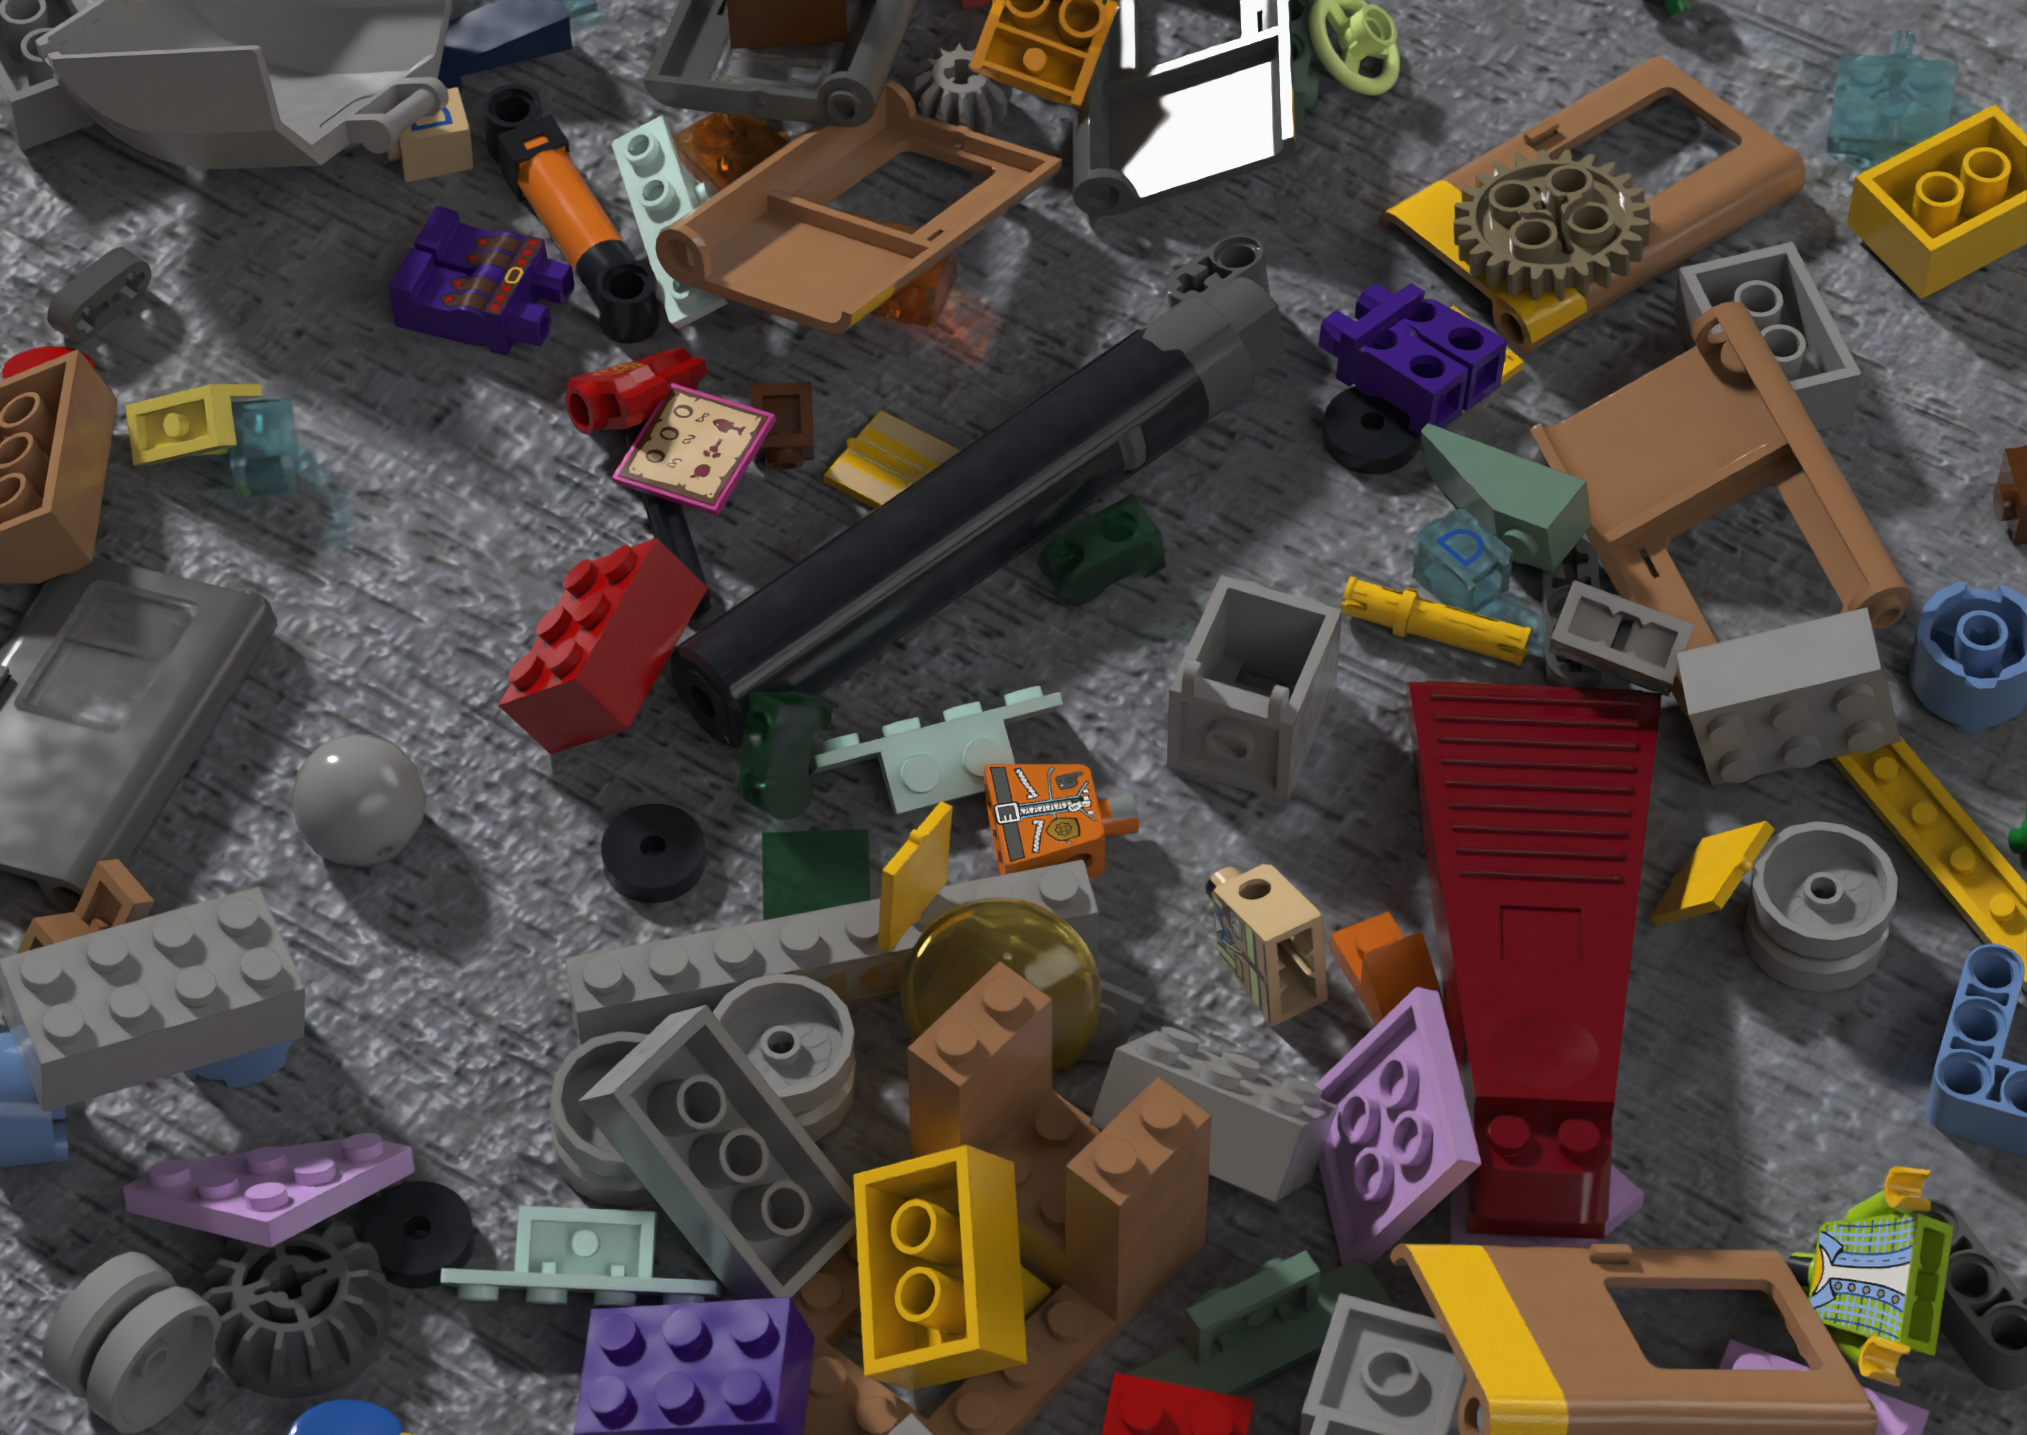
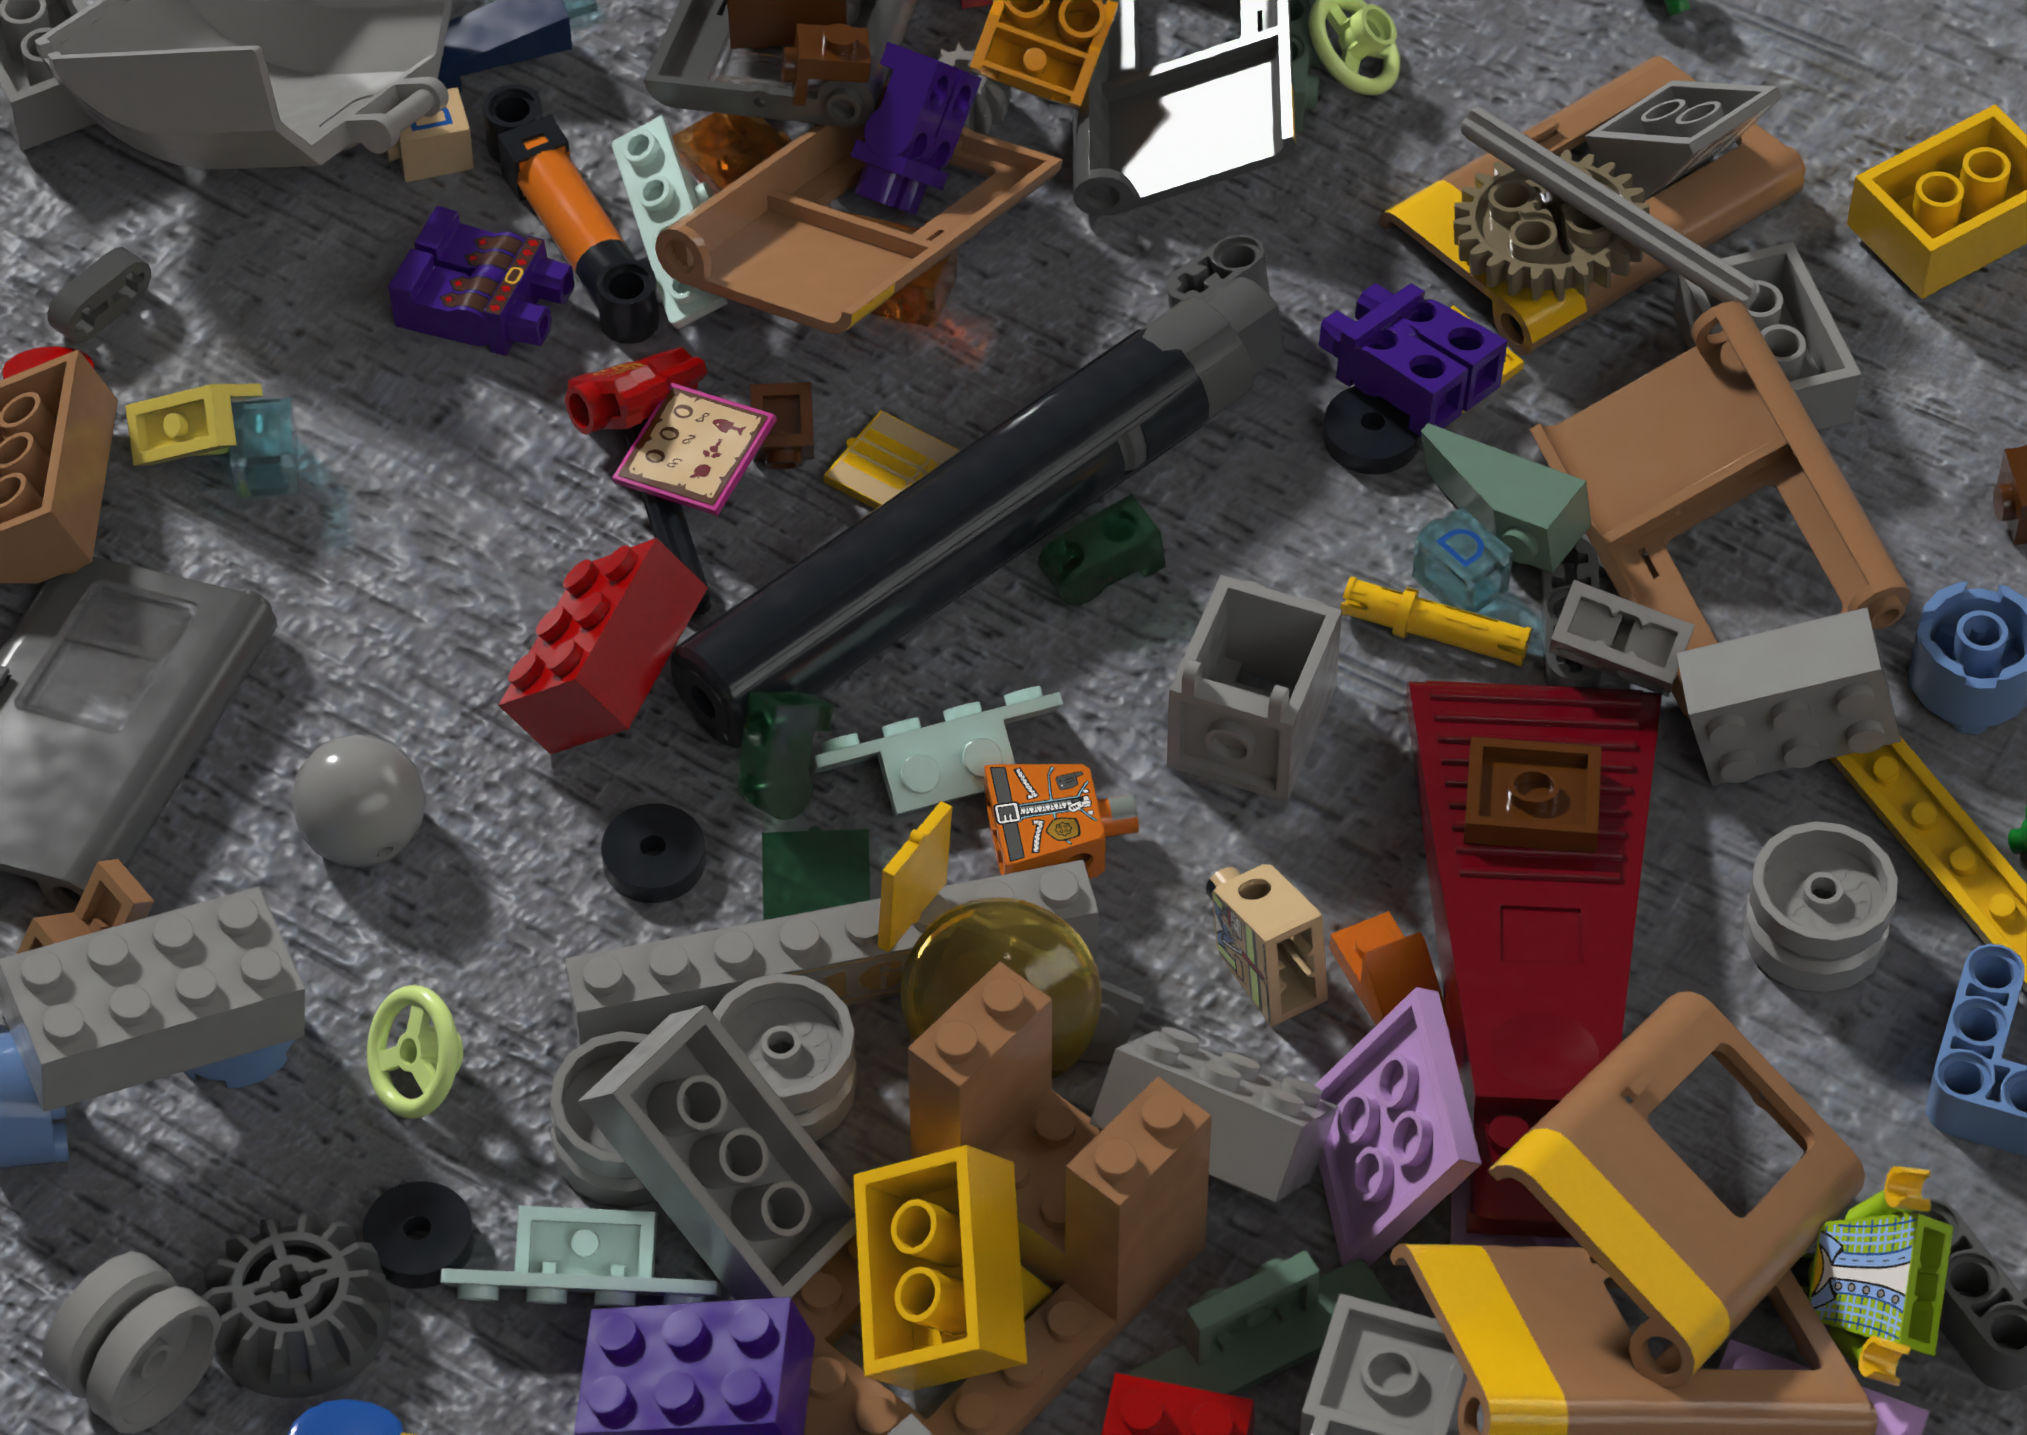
lavender plate [123,1133,415,1248] -> none
yellow piece [1650,821,1775,926] -> none
clear light blue plate [1827,30,1958,167] -> none
none -> yellowish green piece [367,985,463,1119]
none -> reddish brown bracket [781,24,871,106]
none -> dark purple hips [851,42,982,215]
none -> light grey axle [1460,107,1760,309]
none -> reddish brown tile [1464,737,1601,853]
none -> medium nougat piece [1488,991,1865,1388]
none -> light grey slope [1585,80,1782,201]

